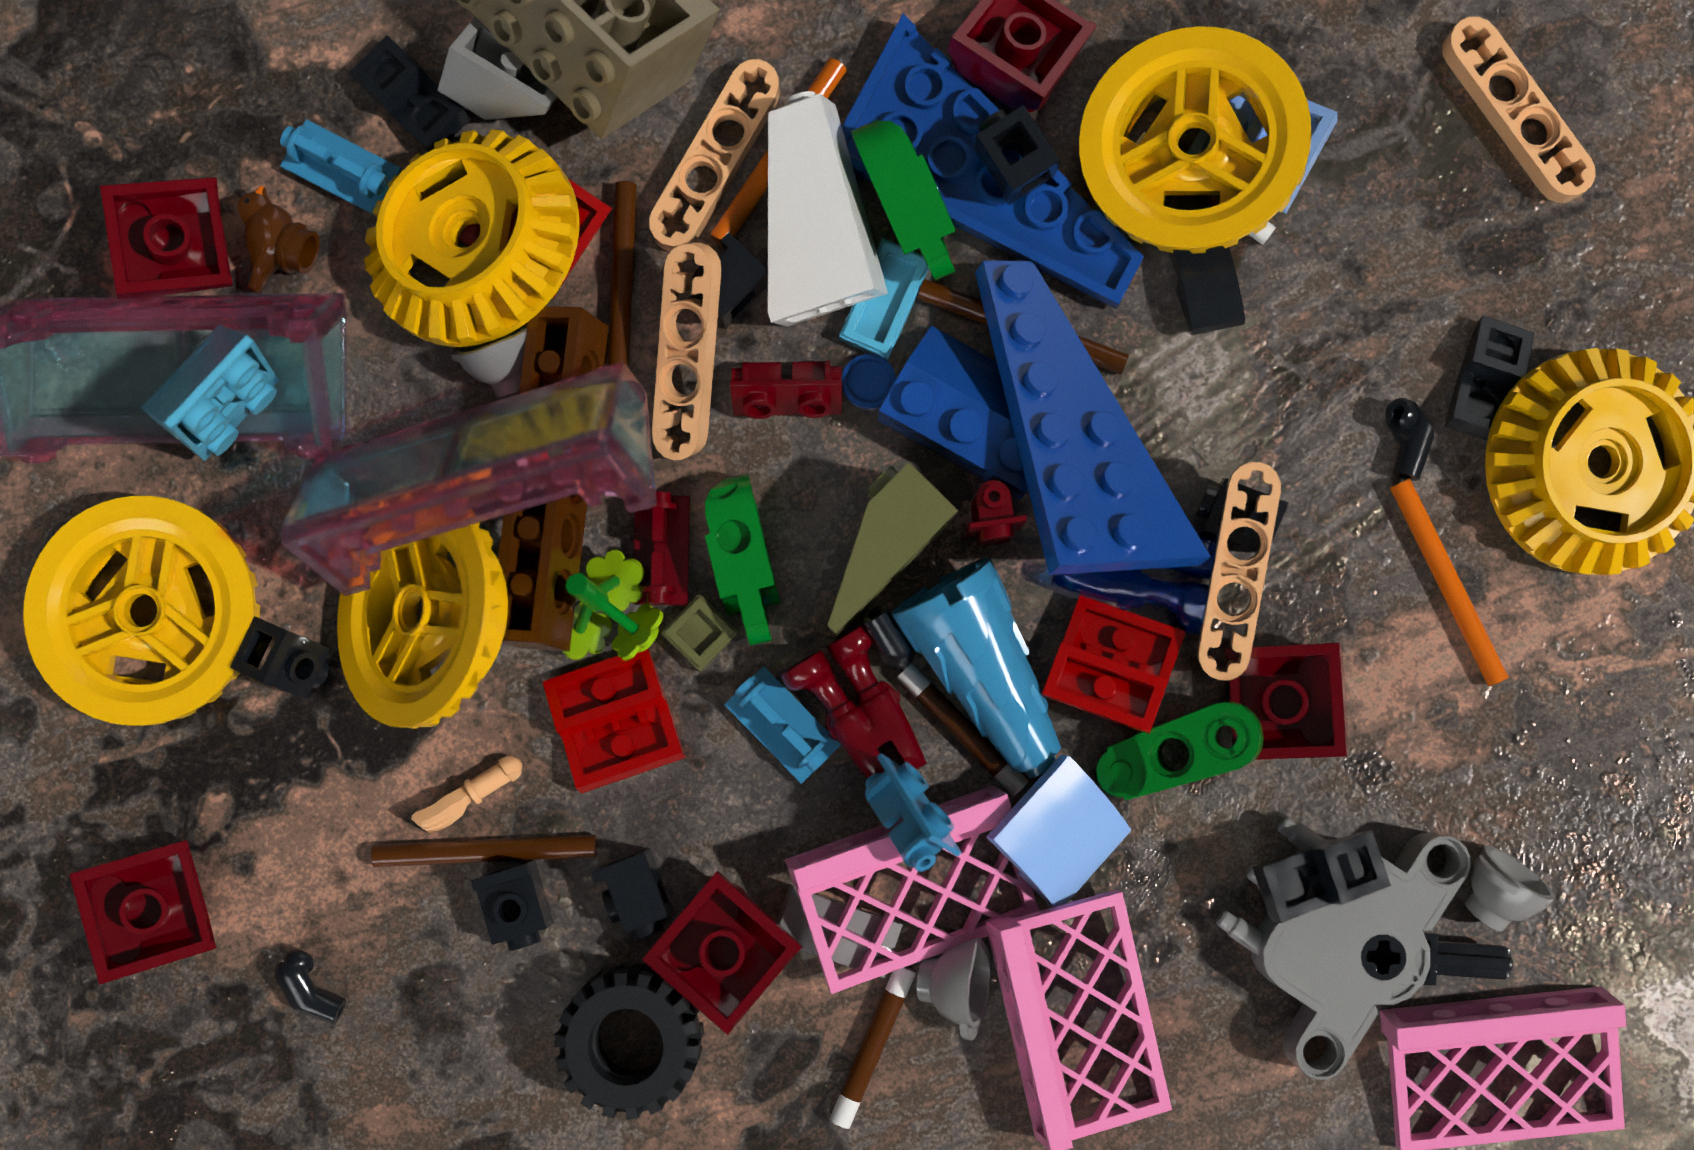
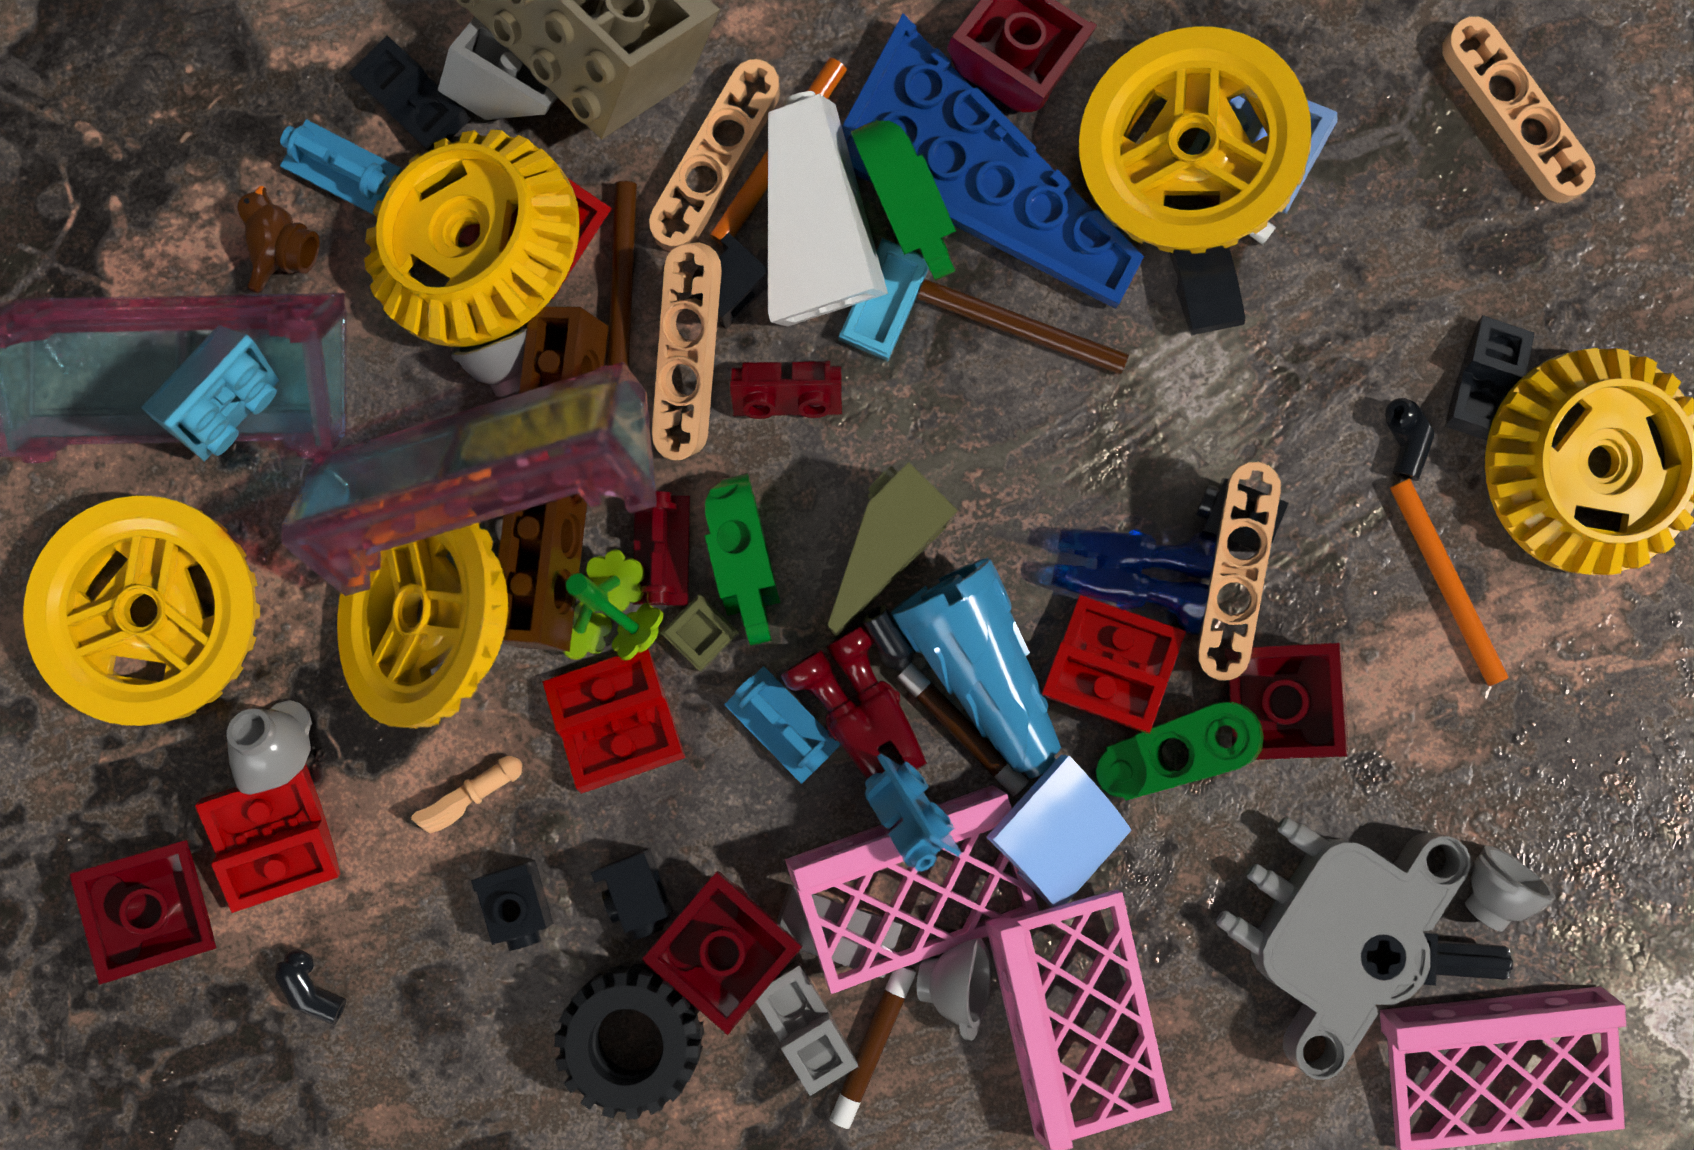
dark red slope [100,177,233,303] -> none
black brick [230,616,330,700] -> none
reddish brown bar [371,835,598,867] -> none
blue piece [842,354,896,410] -> none
blue slope [878,325,1028,500] -> none
dark red hinge [962,480,1027,547] -> none
black brick [974,105,1060,206] -> none
blue wing [975,261,1211,575] -> none
black slope [1252,831,1391,923] -> none
none -> red slope [195,763,340,913]
none -> light grey piece [226,700,312,795]
none -> light grey slope [756,960,858,1096]

